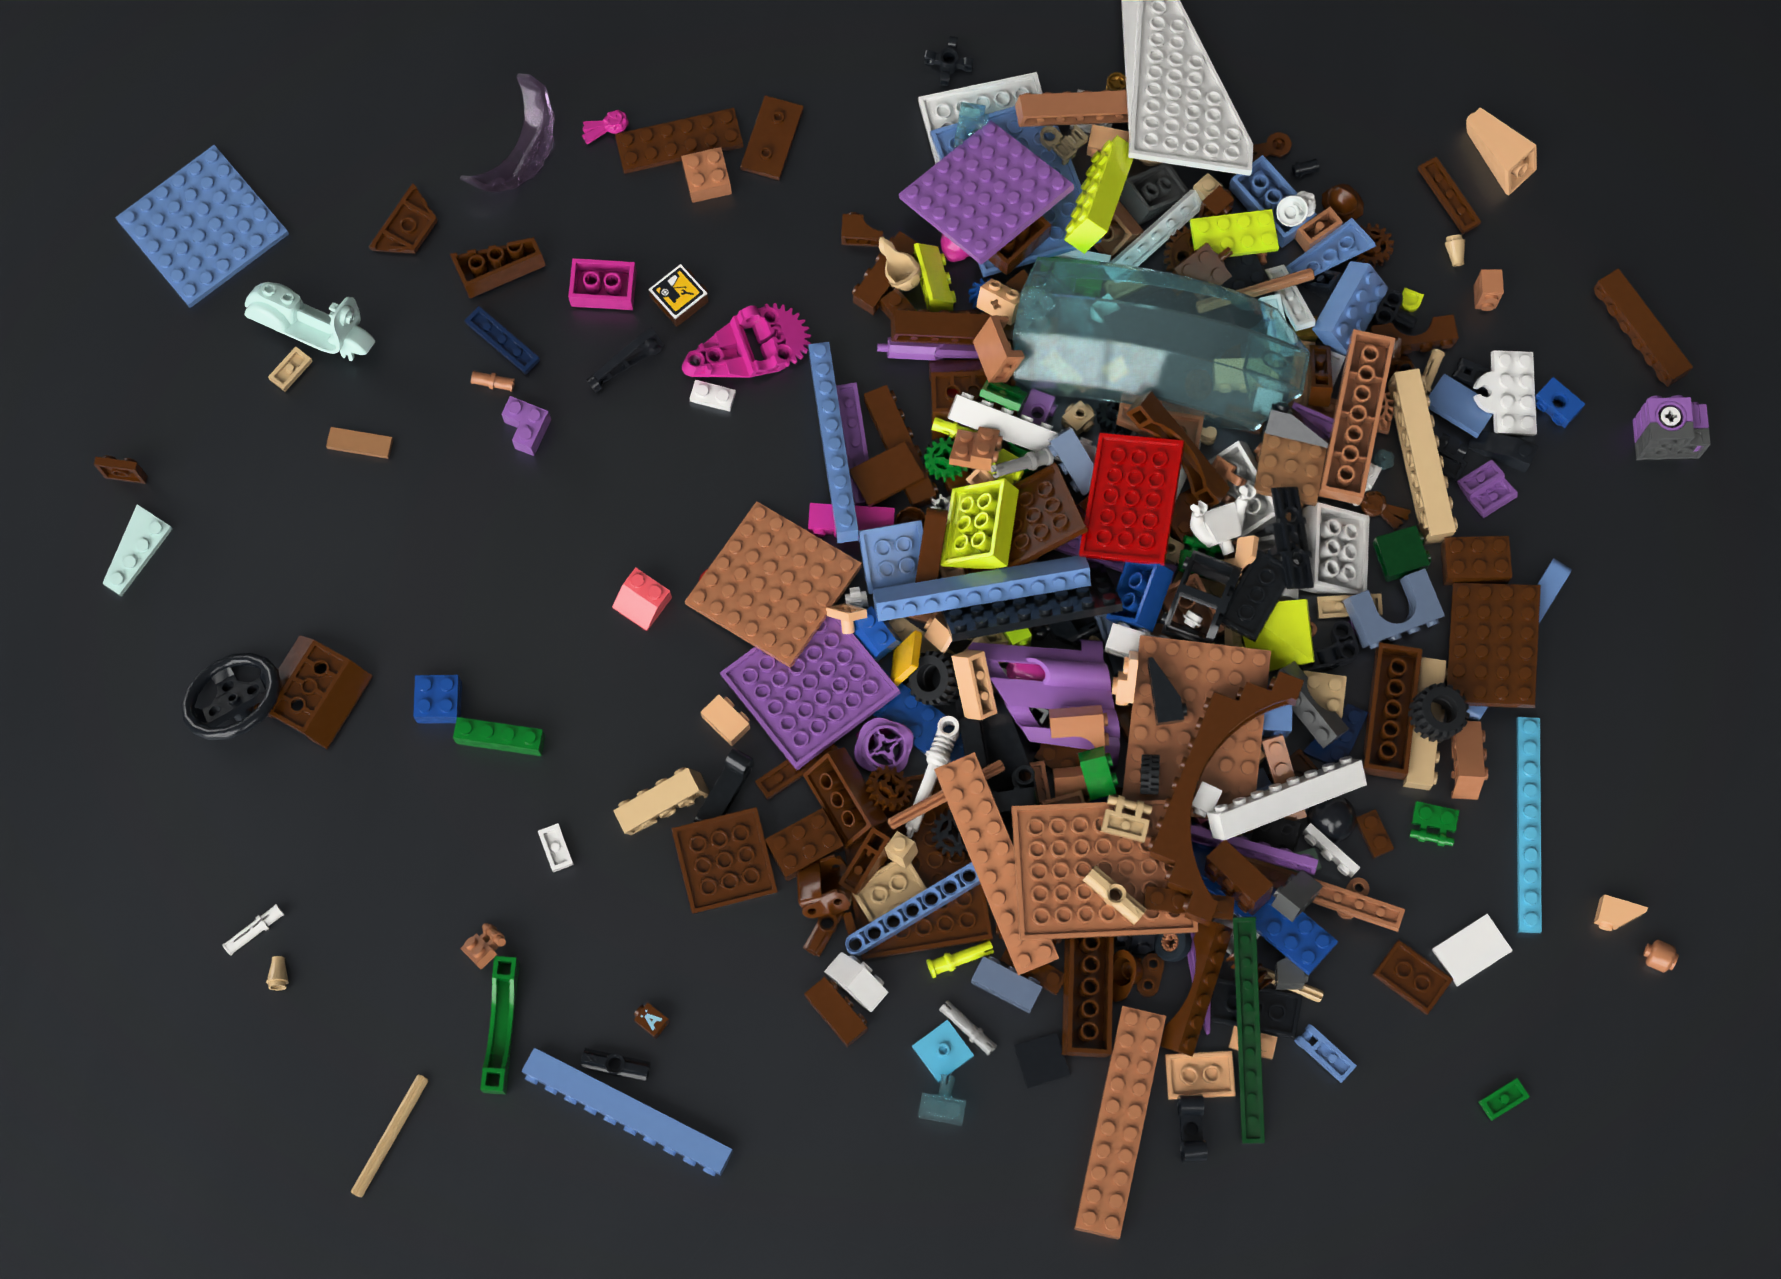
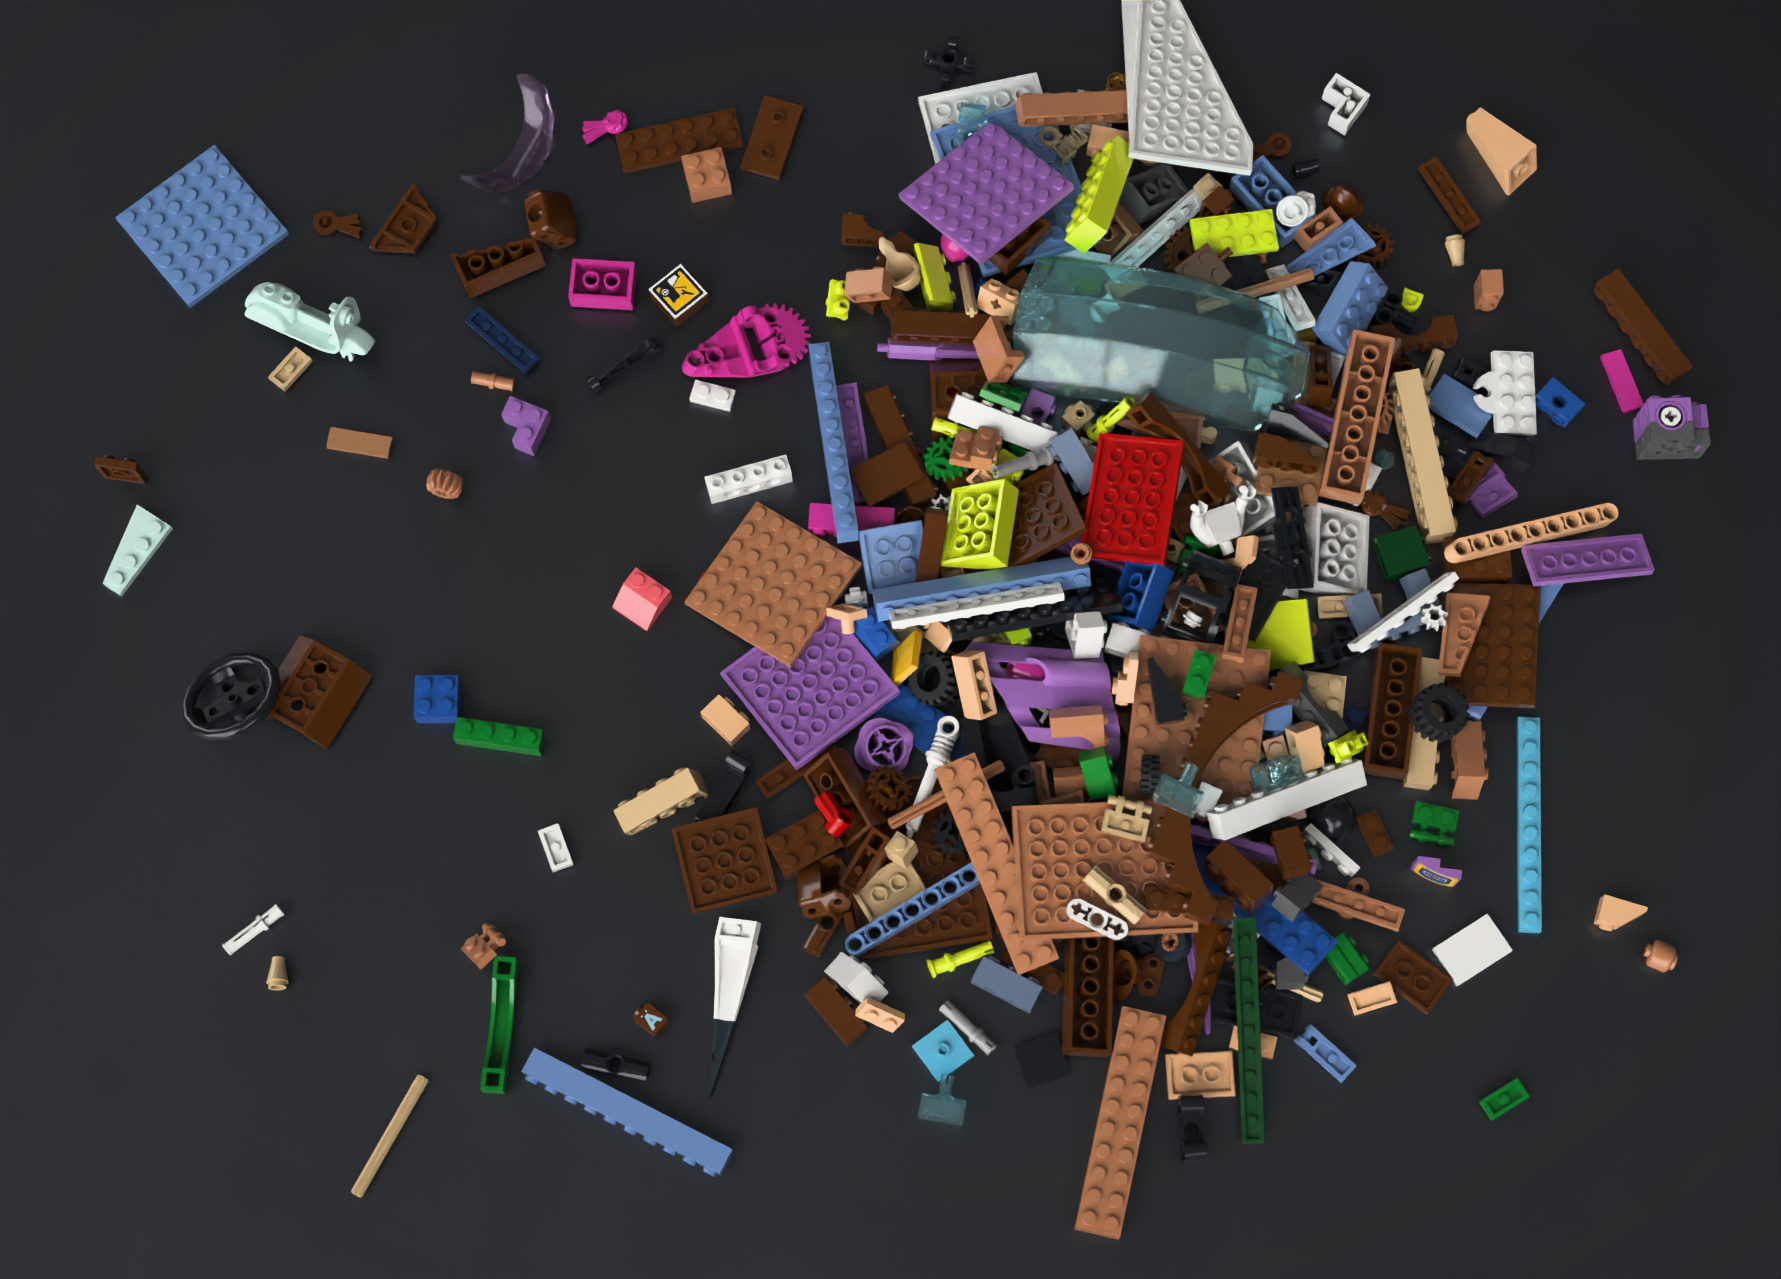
none -> reddish brown piece [313,210,362,238]
none -> nougat gear [426,468,463,500]
none -> reddish brown piece [524,189,577,250]
none -> white brick [705,454,793,504]
none -> white plate [707,917,761,1098]
none -> red piece [814,790,854,837]
none -> neon yellow hips [826,279,850,321]
none -> nougat brick [844,267,893,303]
none -> light nougat plate [855,997,905,1033]
none -> white plate [889,582,1064,629]
none -> tan axle [958,262,978,318]
none -> white brick [1065,611,1107,659]
none -> white beam [1066,899,1128,940]
none -> nougat plate [1071,543,1092,565]
none -> neon yellow pin [1086,396,1135,442]
none -> clear light blue brick [1153,763,1204,819]
none -> green brick [1181,649,1216,701]
none -> nougat plate [1221,584,1258,663]
none -> clear light blue brick [1249,754,1304,792]
none -> reddish brown slope [1253,433,1321,474]
none -> reddish brown brick [1270,826,1313,880]
none -> light nougat brick [1285,720,1325,774]
none -> white brick [1322,73,1371,136]
none -> green brick [1325,932,1370,986]
none -> neon yellow hips [1328,730,1368,763]
none -> white plate [1347,571,1459,653]
none -> light nougat tile [1347,981,1397,1016]
none -> slope [1411,856,1462,887]
none -> white gear [1421,603,1448,631]
none -> nougat wing [1438,593,1491,677]
none -> light nougat beam [1444,503,1619,563]
none -> reddish brown plate [1447,450,1495,505]
none -> medium lavender plate [1521,533,1655,587]
none -> dark pink tile [1600,349,1643,413]

